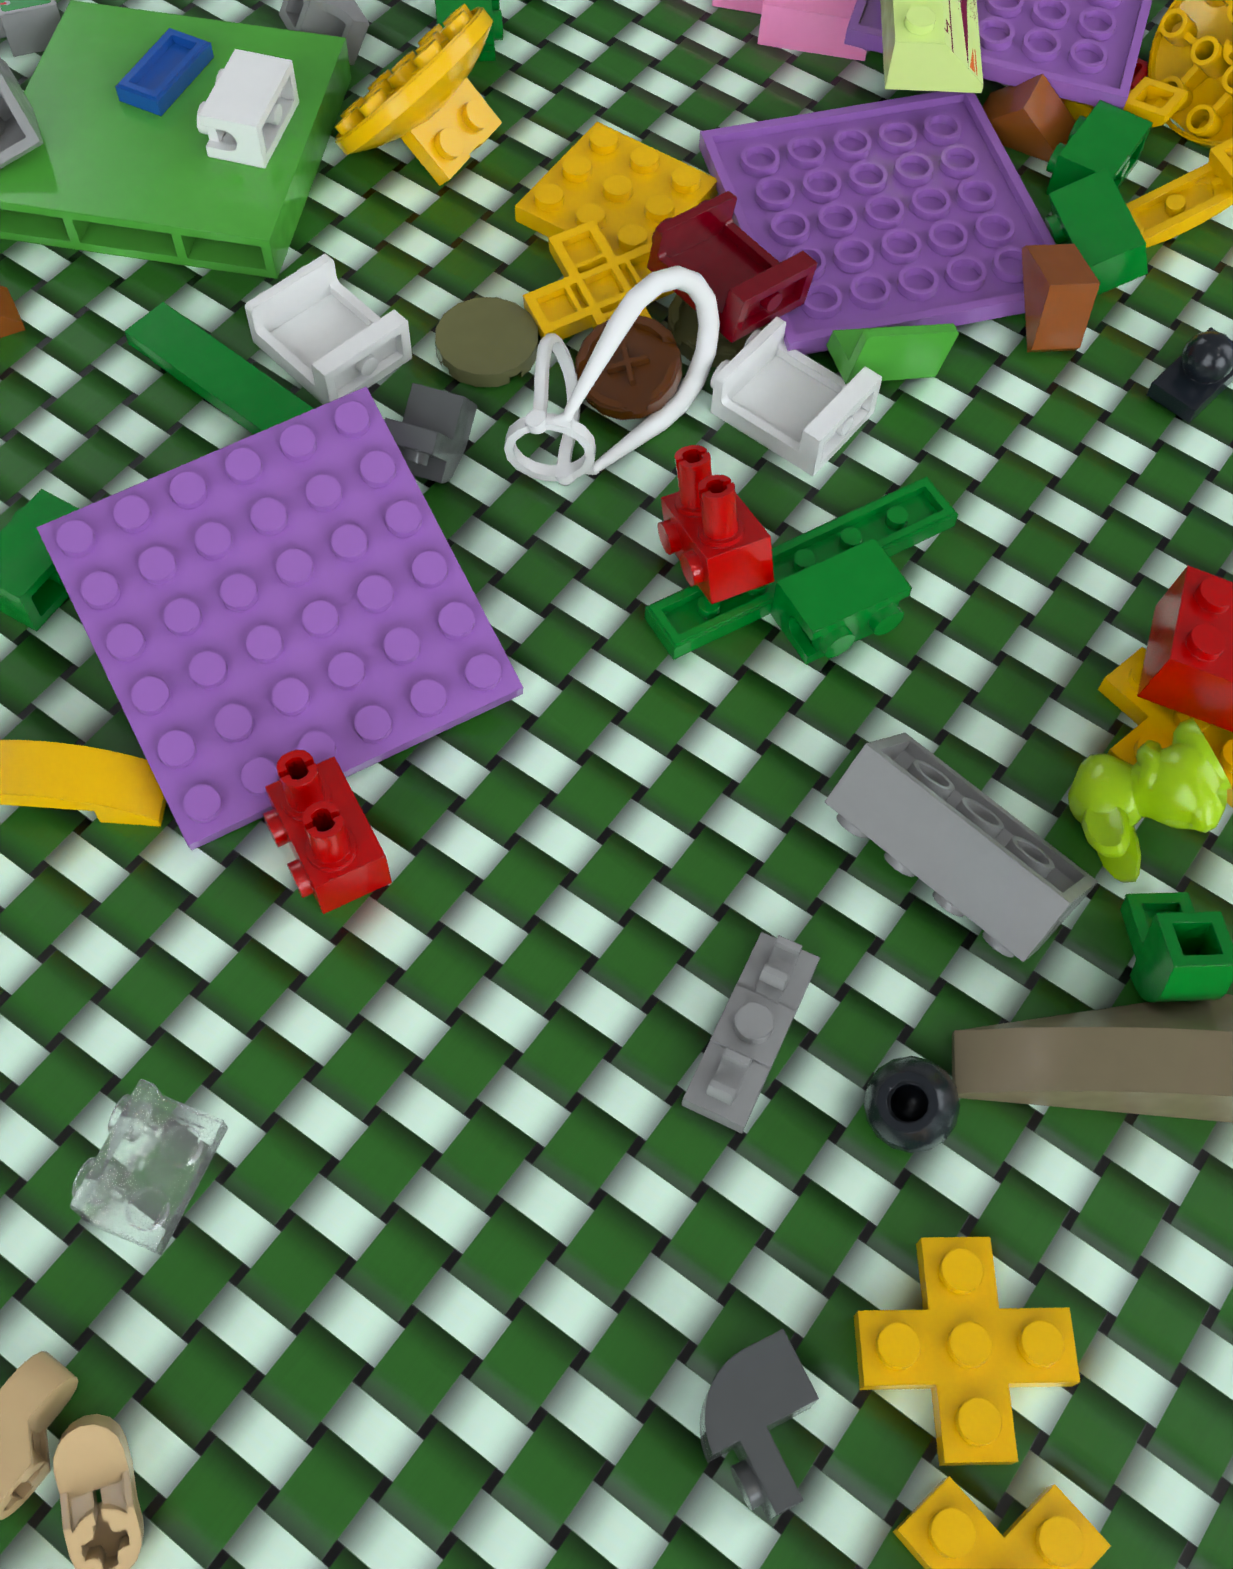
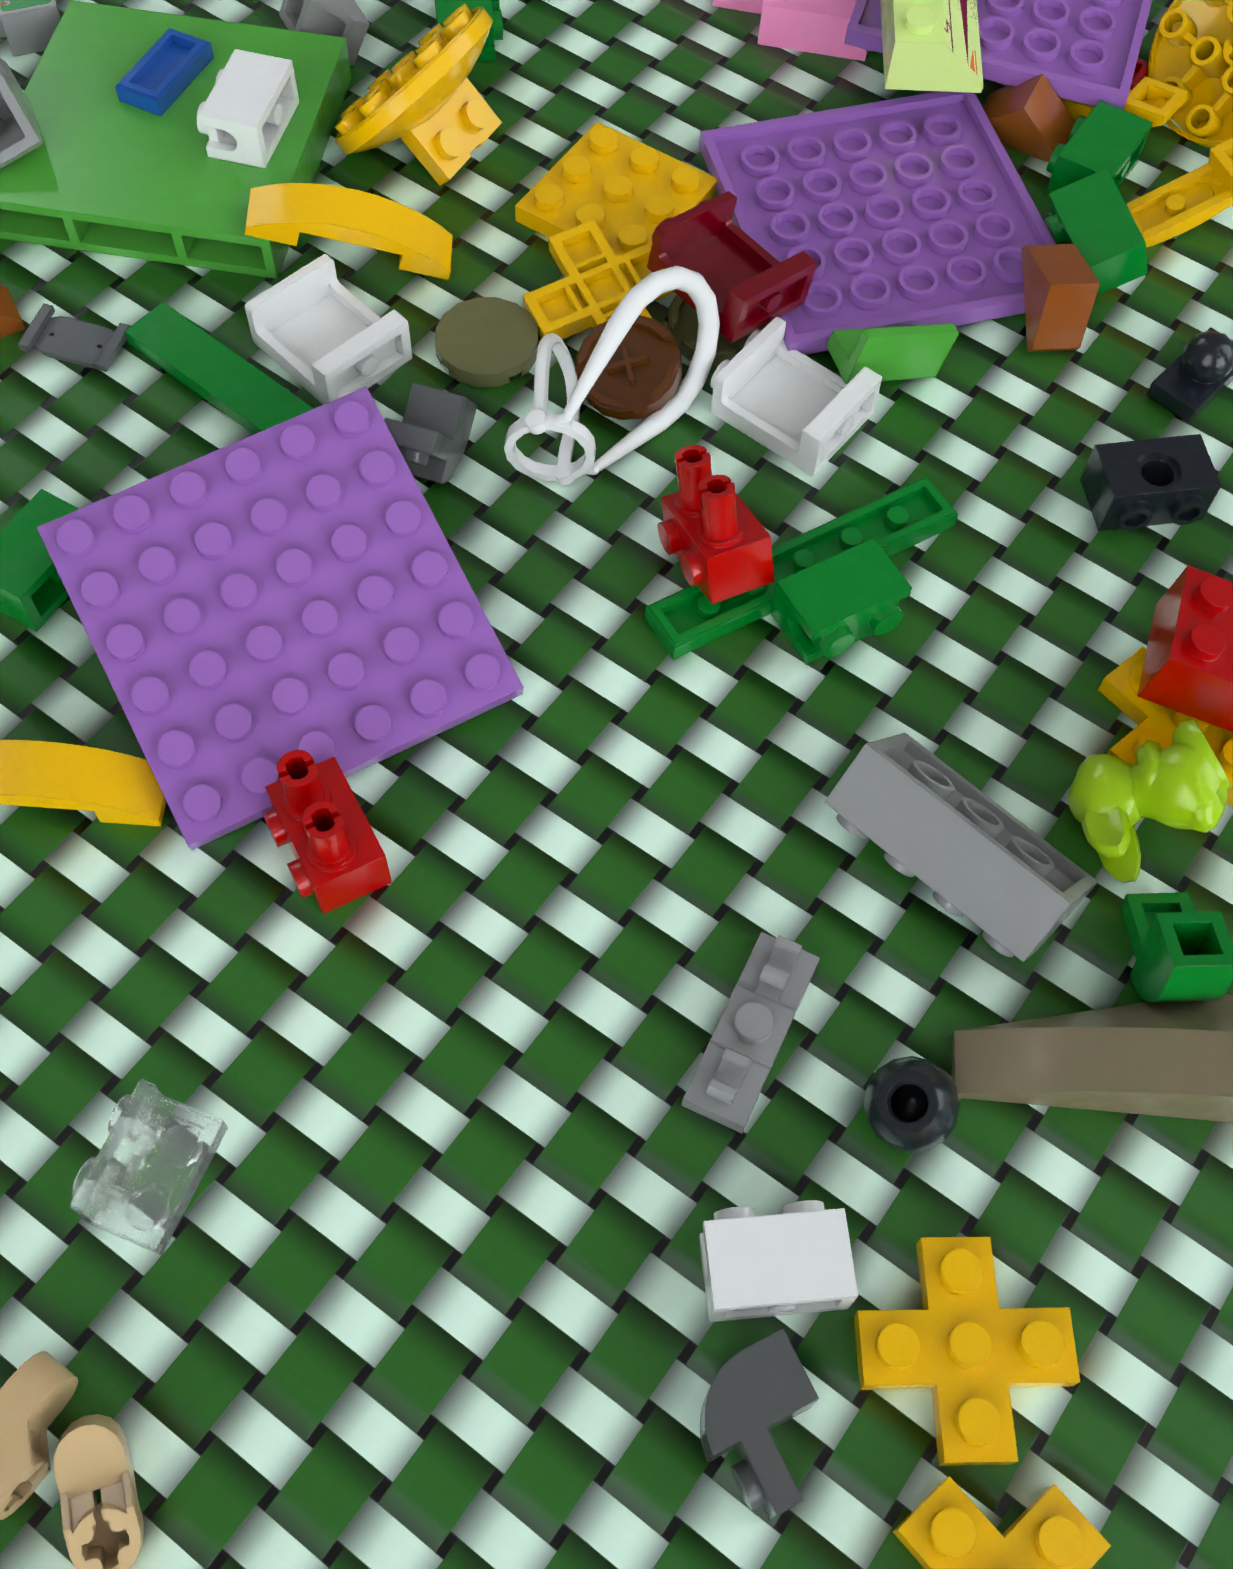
none -> dark grey piece [18,303,130,372]
none -> yellow slope [244,183,453,280]
none -> white brick [699,1200,859,1322]
none -> black brick [1080,434,1221,531]

